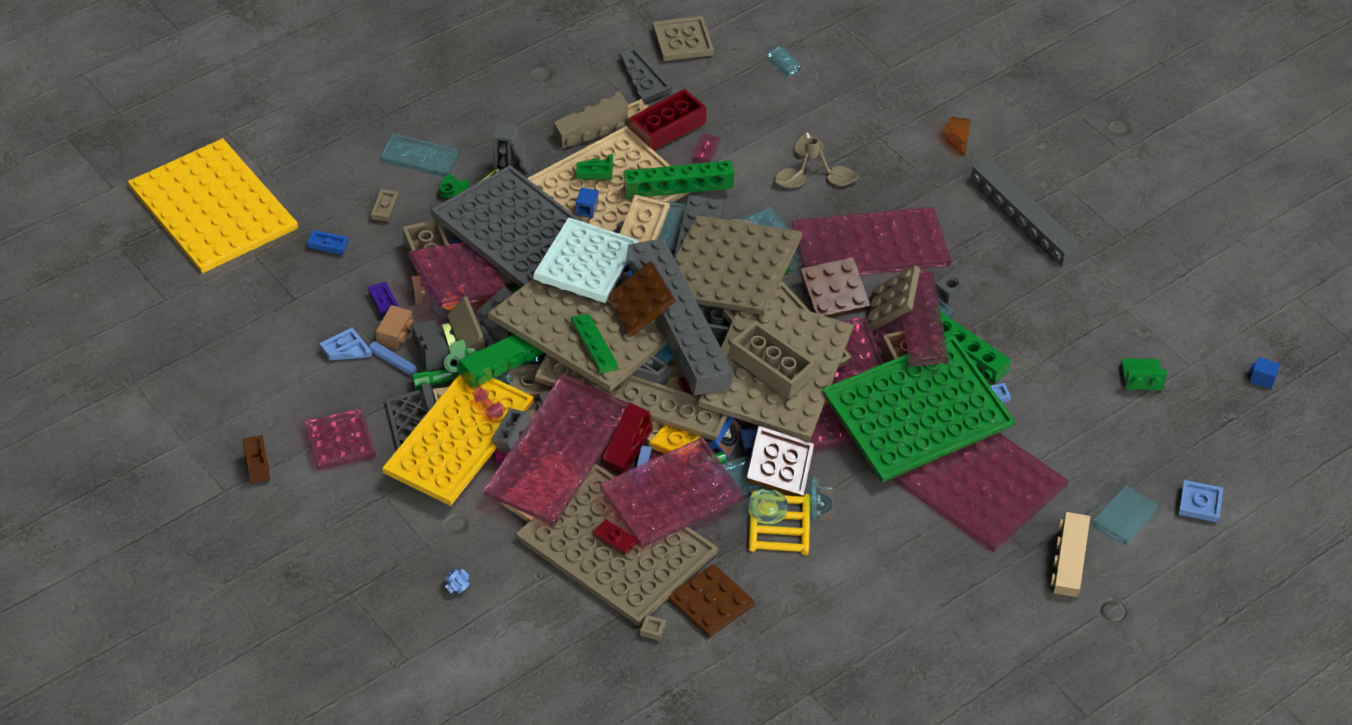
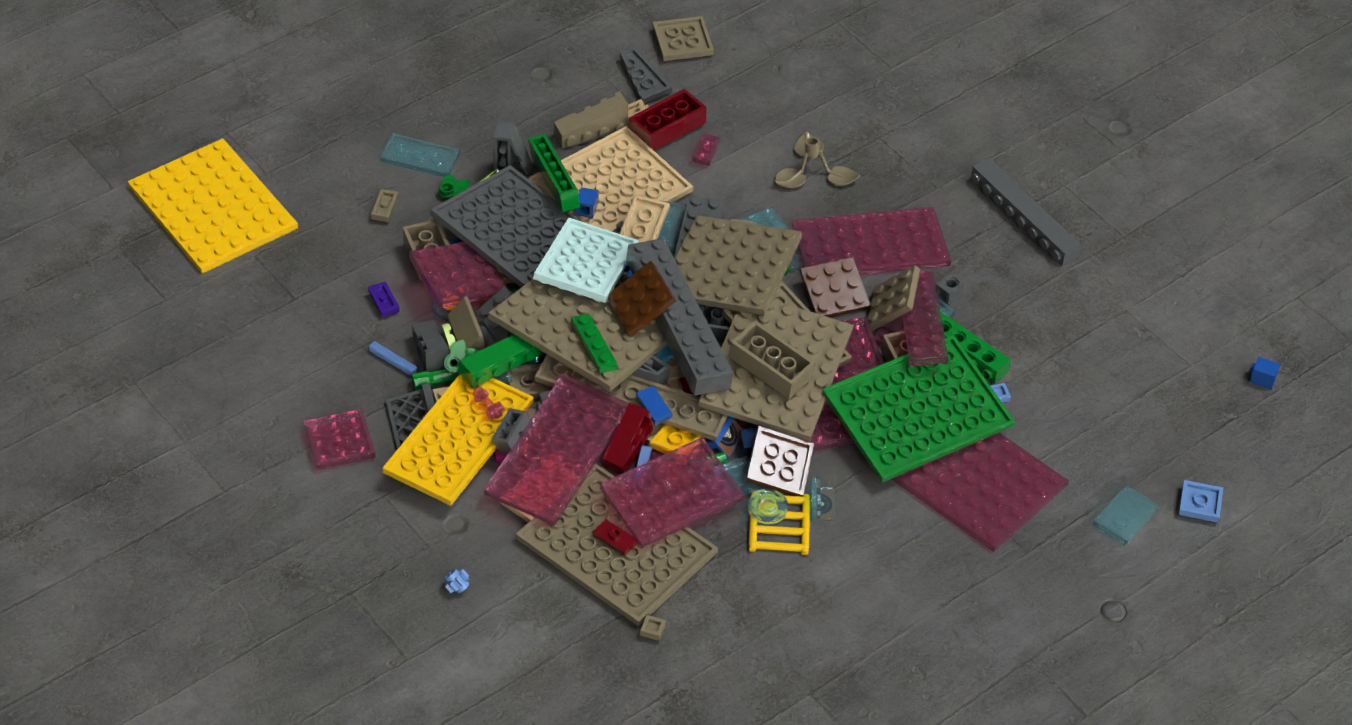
reddish brown brick [242,435,270,484] -> none
blue plate [307,230,349,255] -> none
medium blue wing [319,327,372,360] -> none
medium nougat brick [376,305,415,350] -> none
dark tan bracket [411,274,431,305] -> none
green wing [576,154,613,181] -> none
green brick [623,160,735,199] -> none
reddish brown plate [668,564,755,638] -> none
clear light blue plate [767,45,802,76] -> none
clear orange slope [944,116,971,156] -> none
tan wedge [1051,512,1090,597] -> none
green bracket [1121,358,1167,390] -> none
none -> green brick [528,134,580,212]
none -> blue tile [636,386,672,425]

